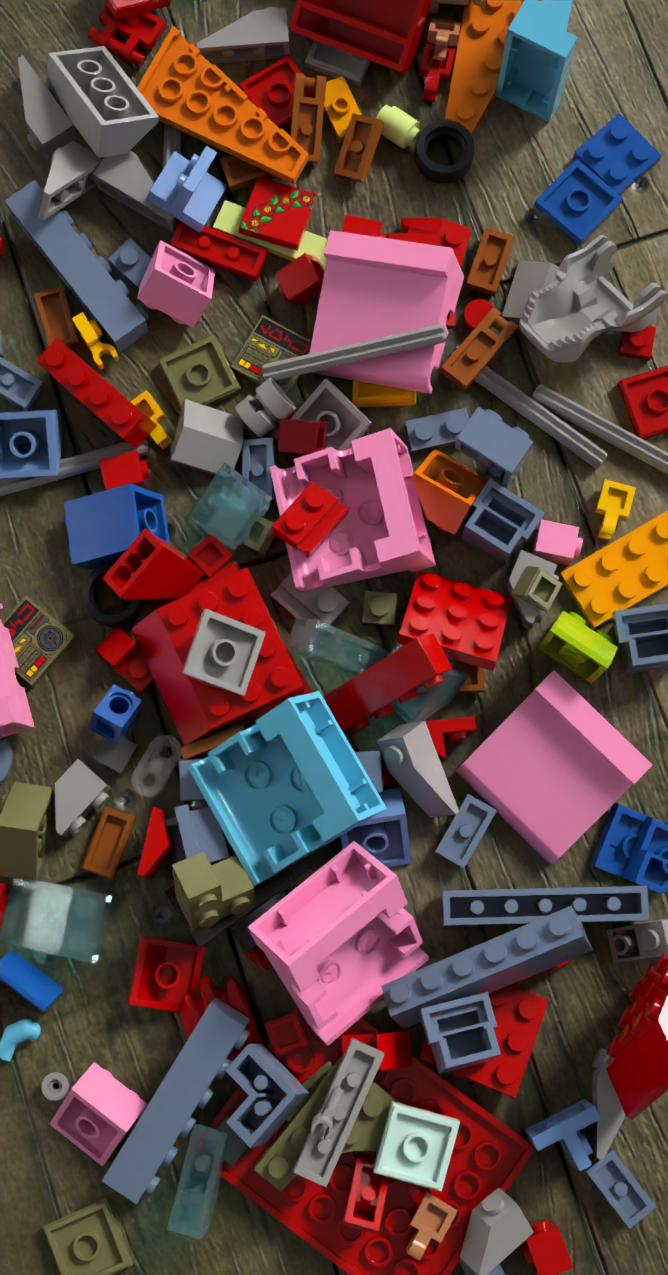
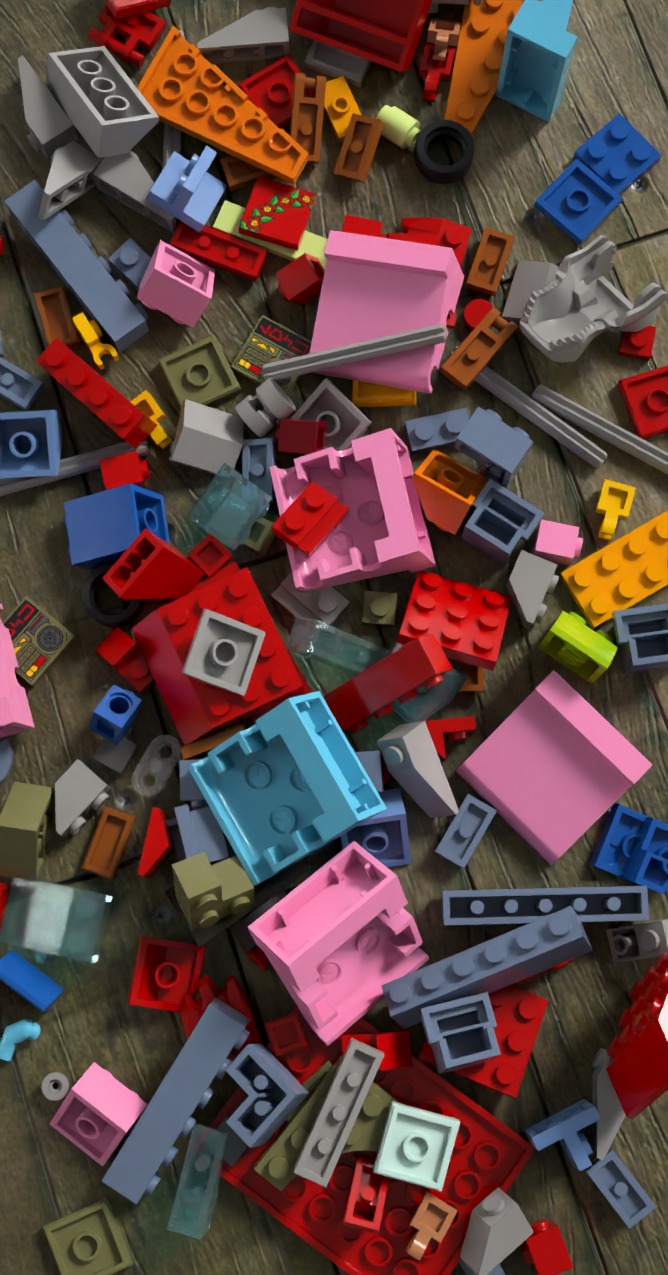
light grey hand [311,1086,344,1140] -> none
olive slope [512,566,562,612] -> none

